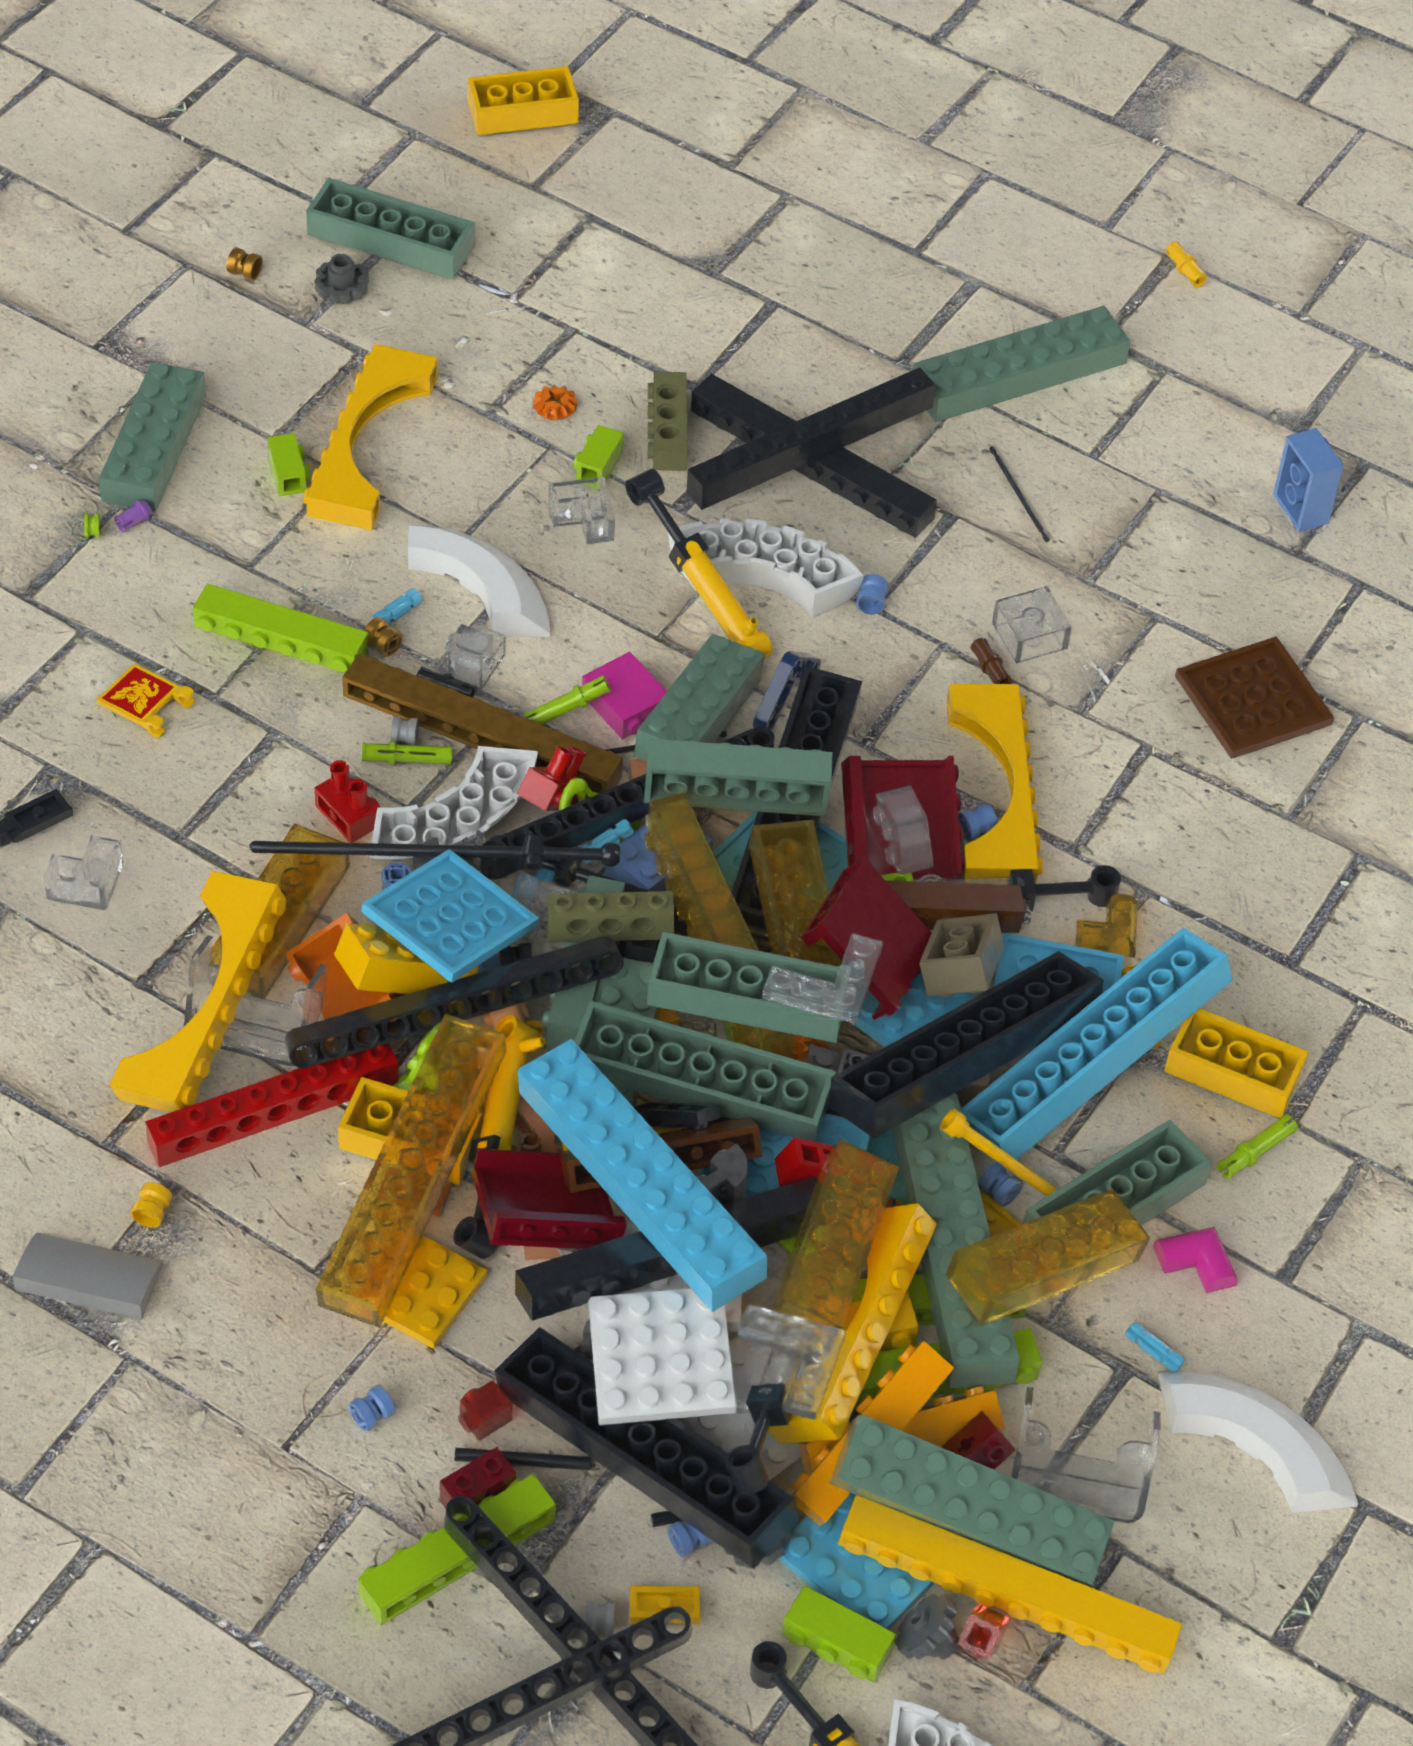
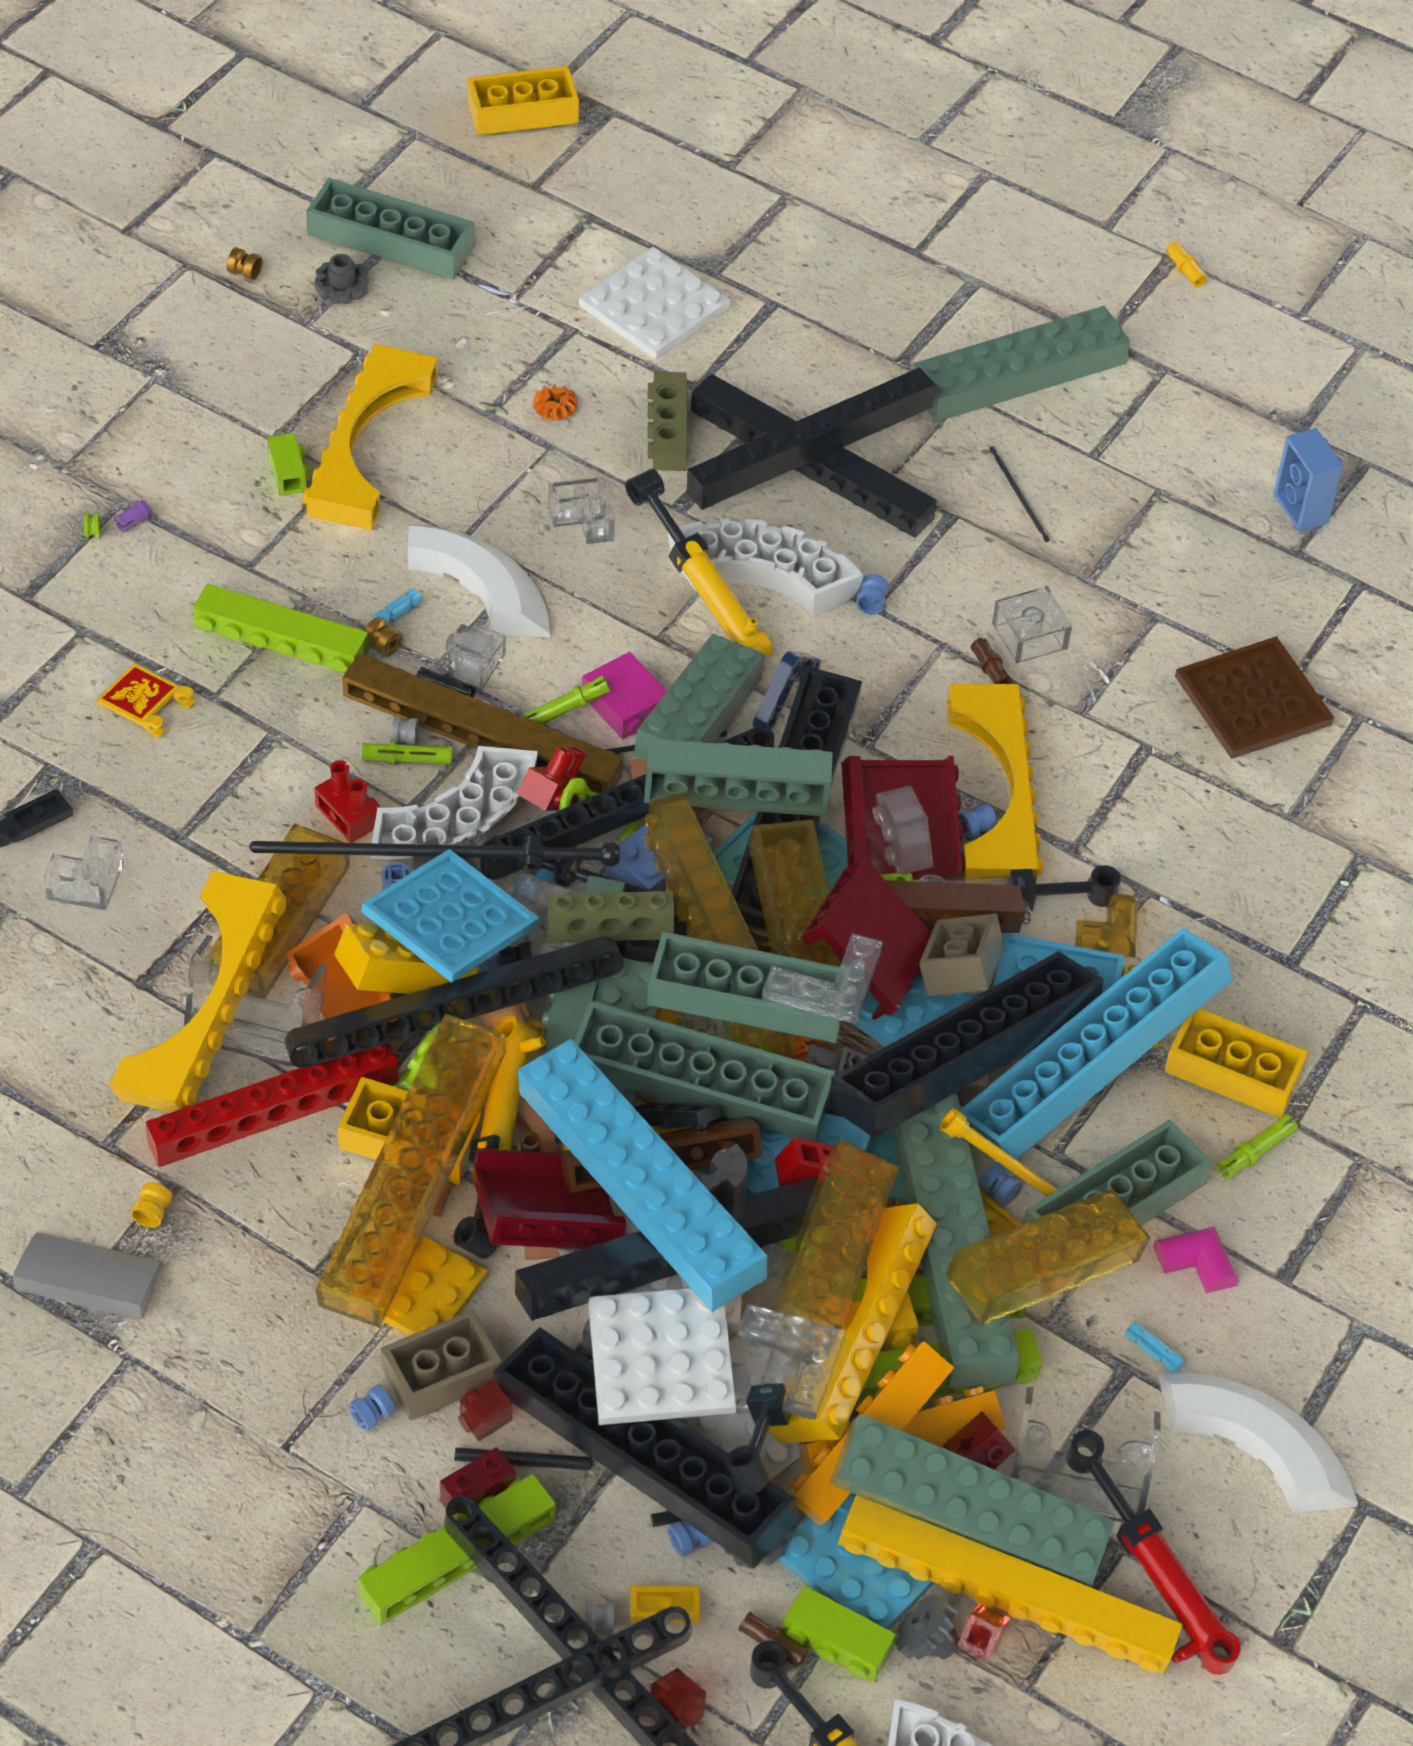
sand green brick [99,362,206,512] -> none
lime brick [573,425,624,489] -> none
medium azure axle [580,819,634,864] -> none
none -> dark tan brick [381,1309,502,1421]
none -> white plate [579,246,730,360]
none -> clear red brick [650,1668,706,1730]
none -> reddish brown pin [738,1611,809,1669]
none -> red piece [1066,1430,1241,1675]

